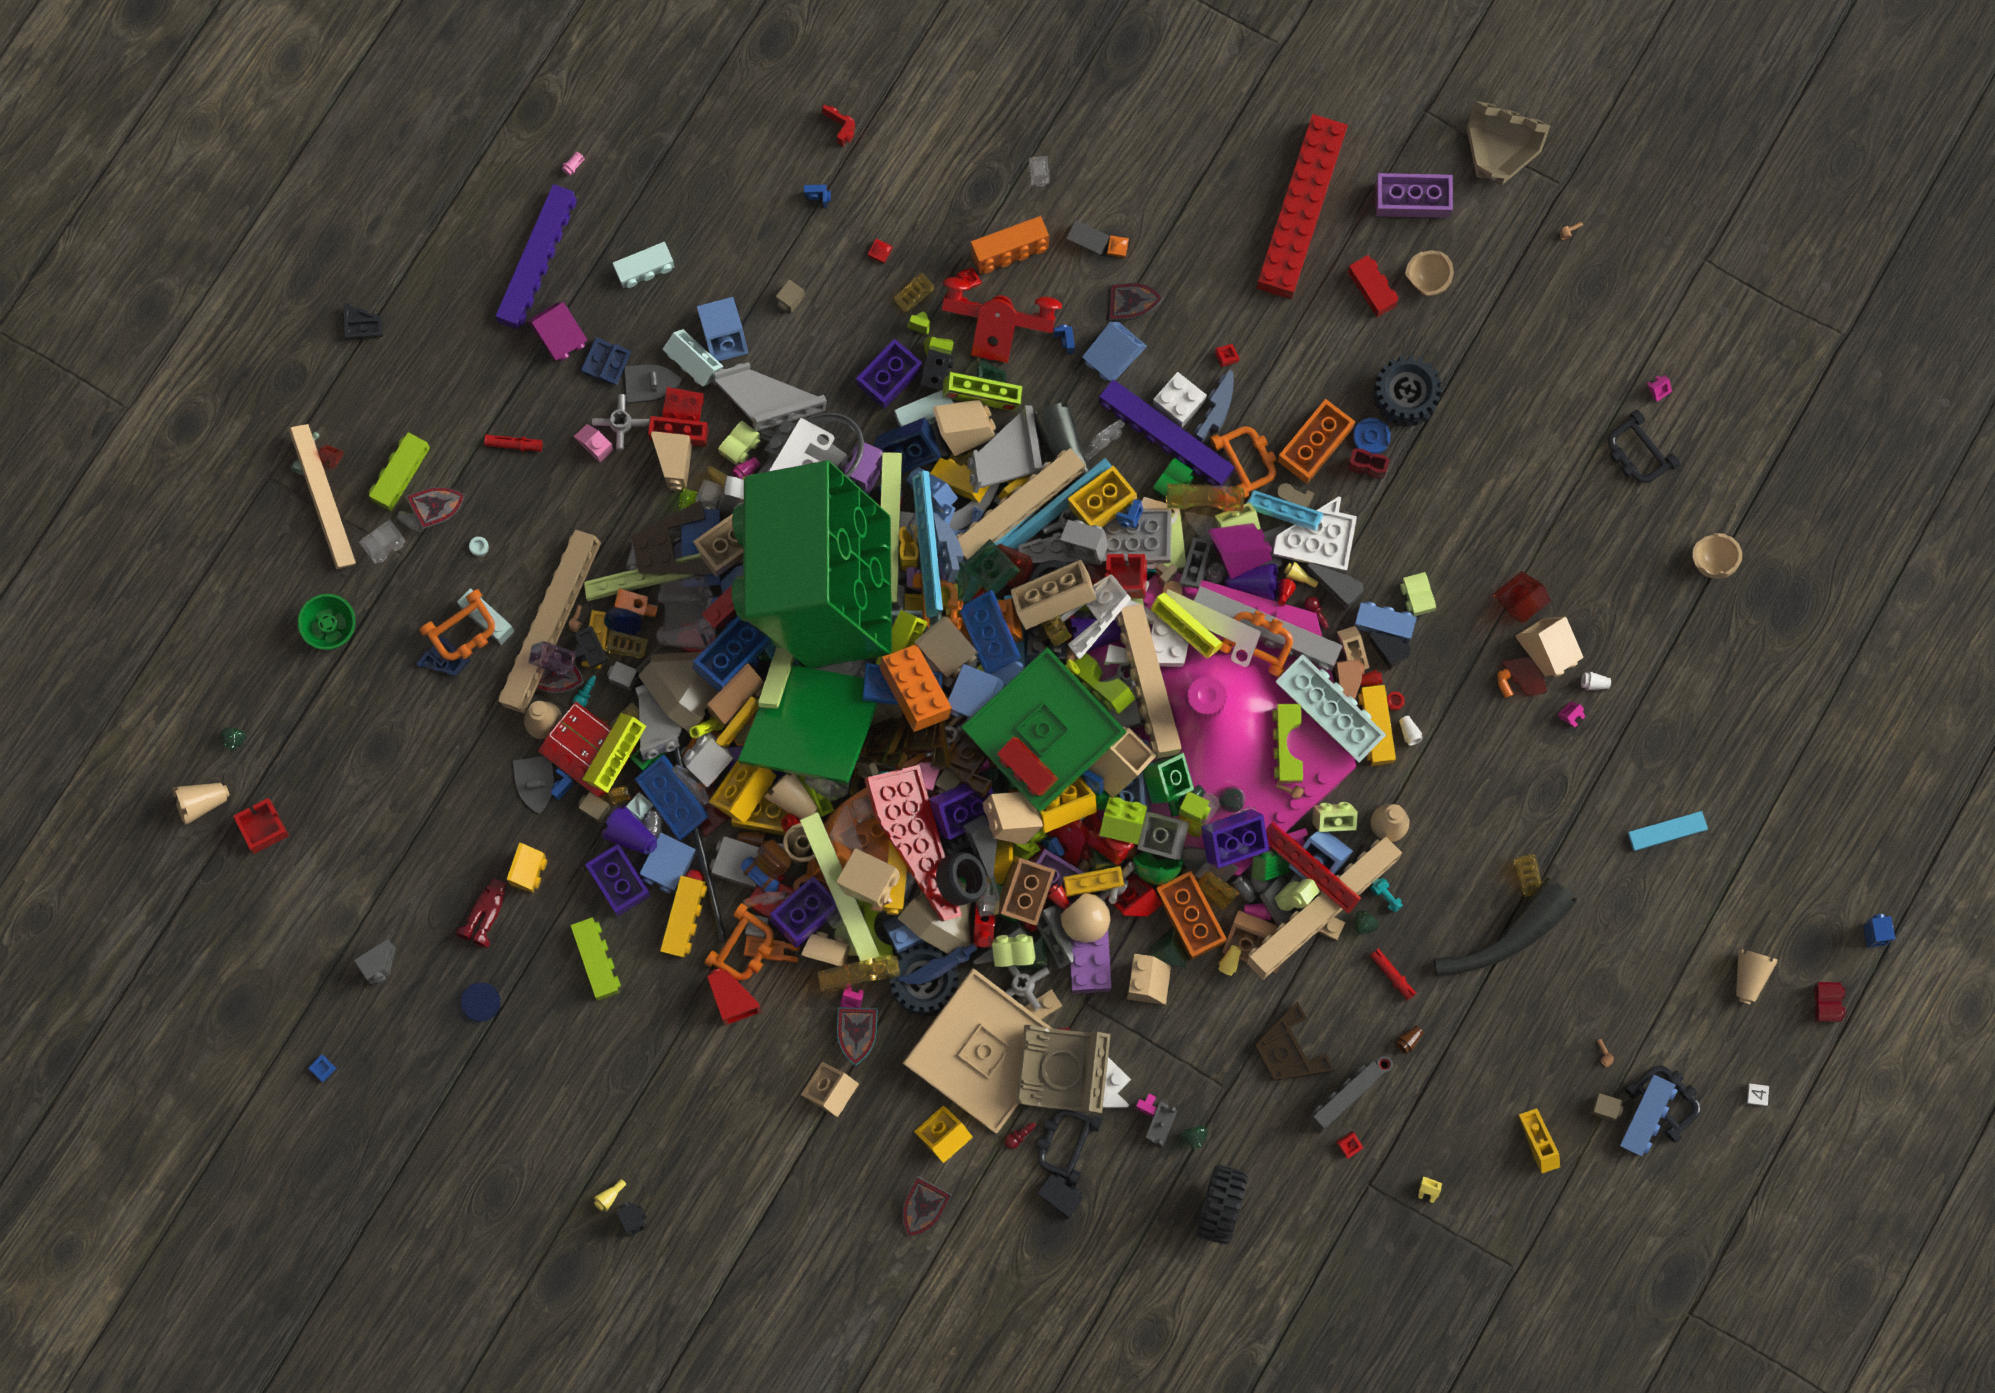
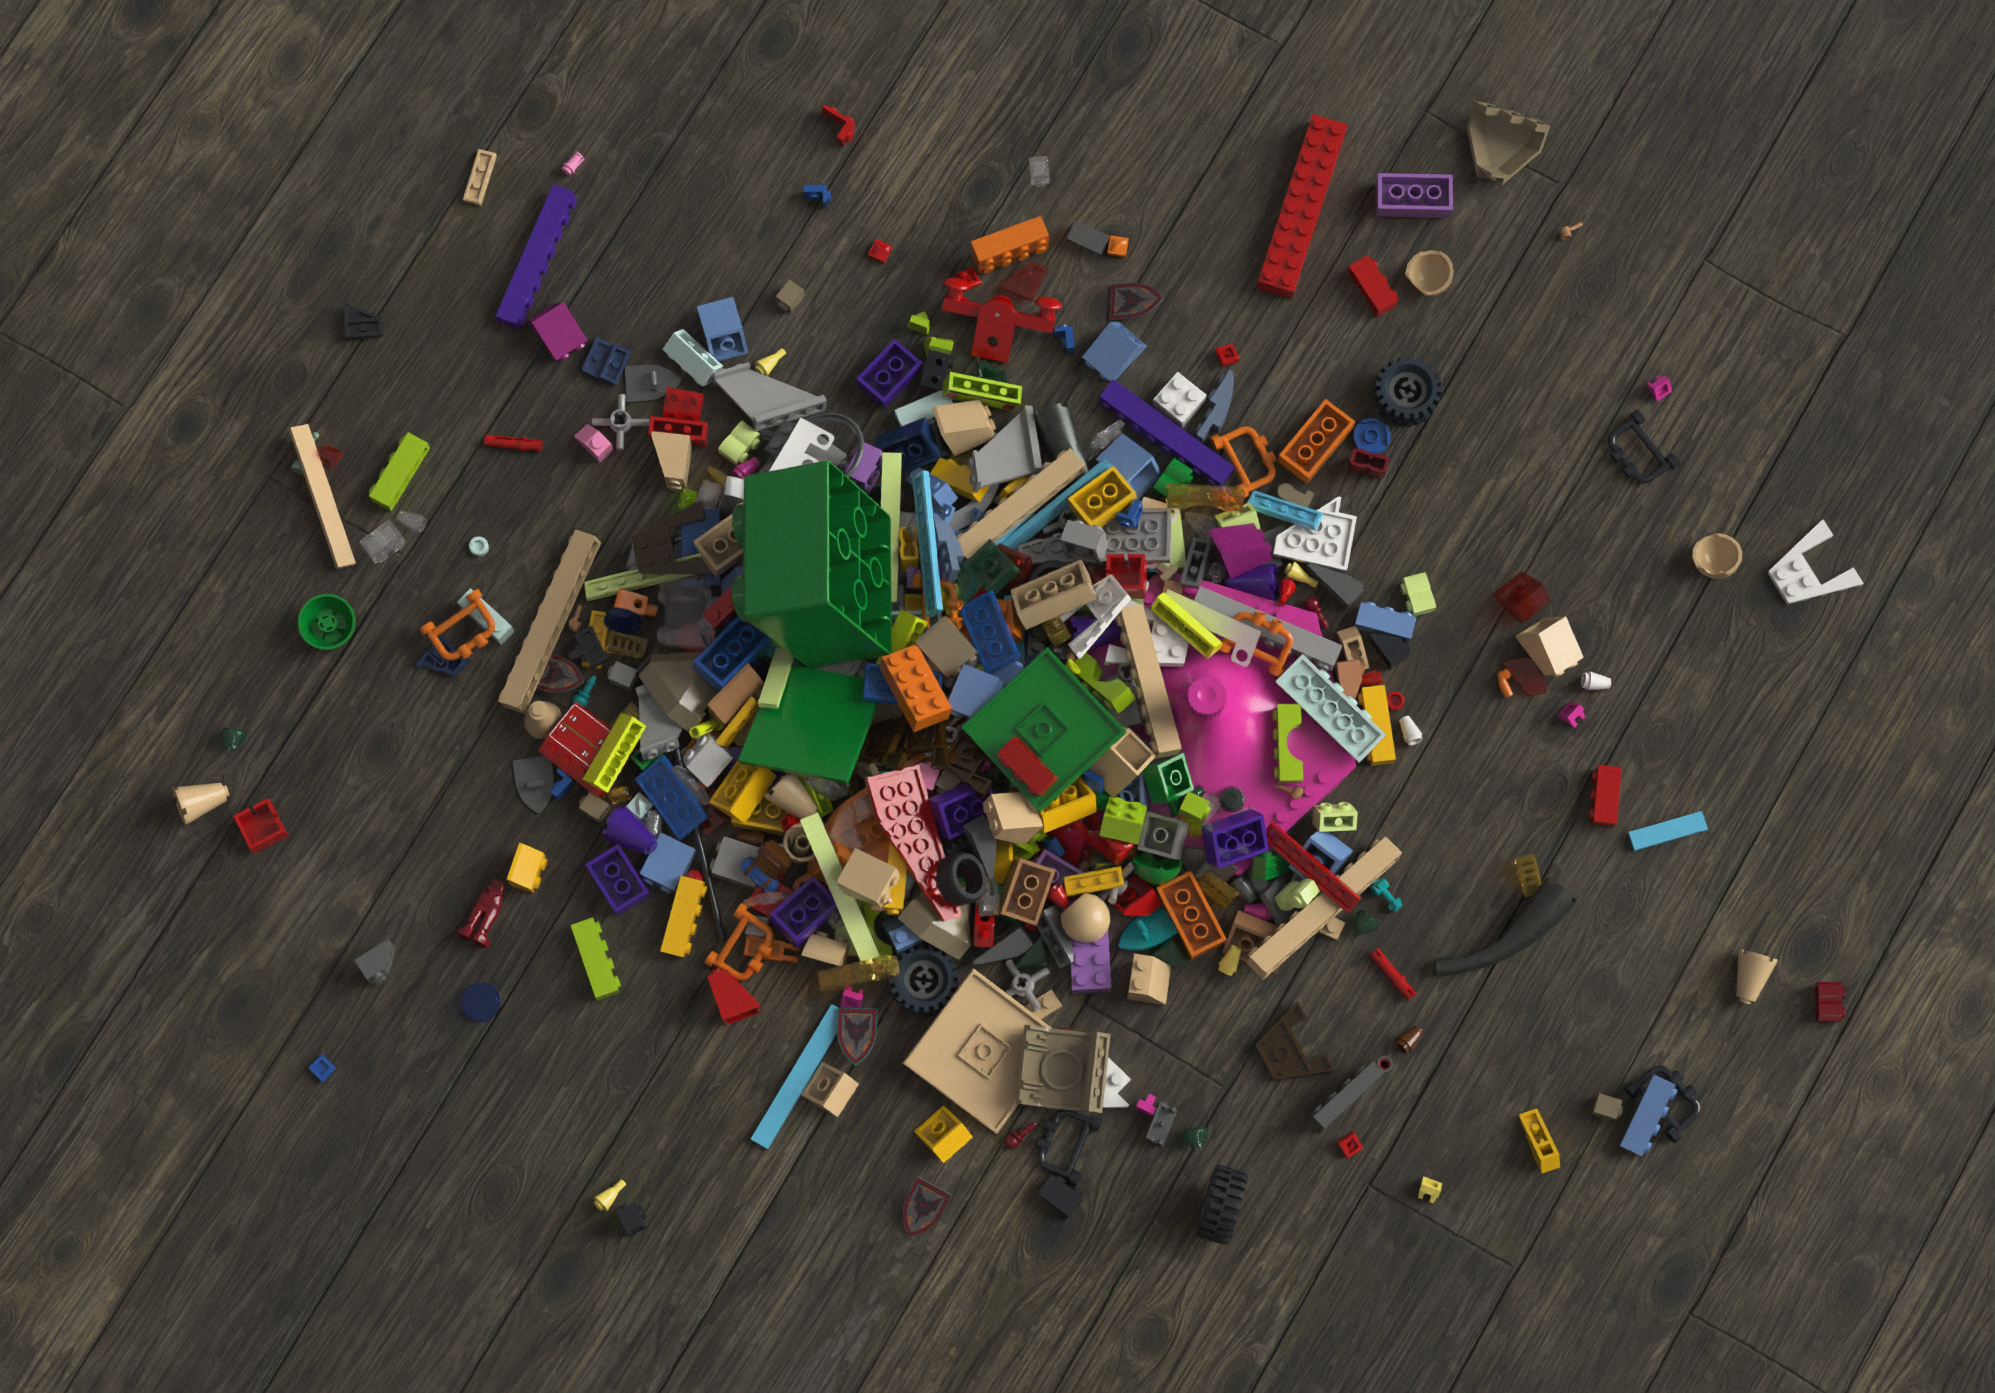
shield [405,487,465,530] -> none
brick [529,641,576,675] -> none
light aqua brick [613,242,674,288] -> none
clear yellow slope [893,272,934,313] -> none
dark blue sword [898,943,977,984] -> none
yellowish green brick [992,934,1035,967] -> none
dark pink tile [1288,828,1308,847] -> none
tan cone [1370,804,1409,842] -> none
medium nougat hand [1597,1039,1614,1068] -> none
white tile [1747,1084,1769,1106] -> none
blue brick [1863,914,1895,948] -> none
none -> tan tile [463,149,497,206]
none -> medium azure tile [751,1004,838,1149]
none -> light yellow cone [755,348,786,376]
none -> clear red wing [1000,261,1048,302]
none -> medium blue slope [1096,433,1162,500]
none -> teal shield [1119,906,1178,951]
none -> red brick [1588,765,1622,828]
none -> white wing [1768,520,1863,605]

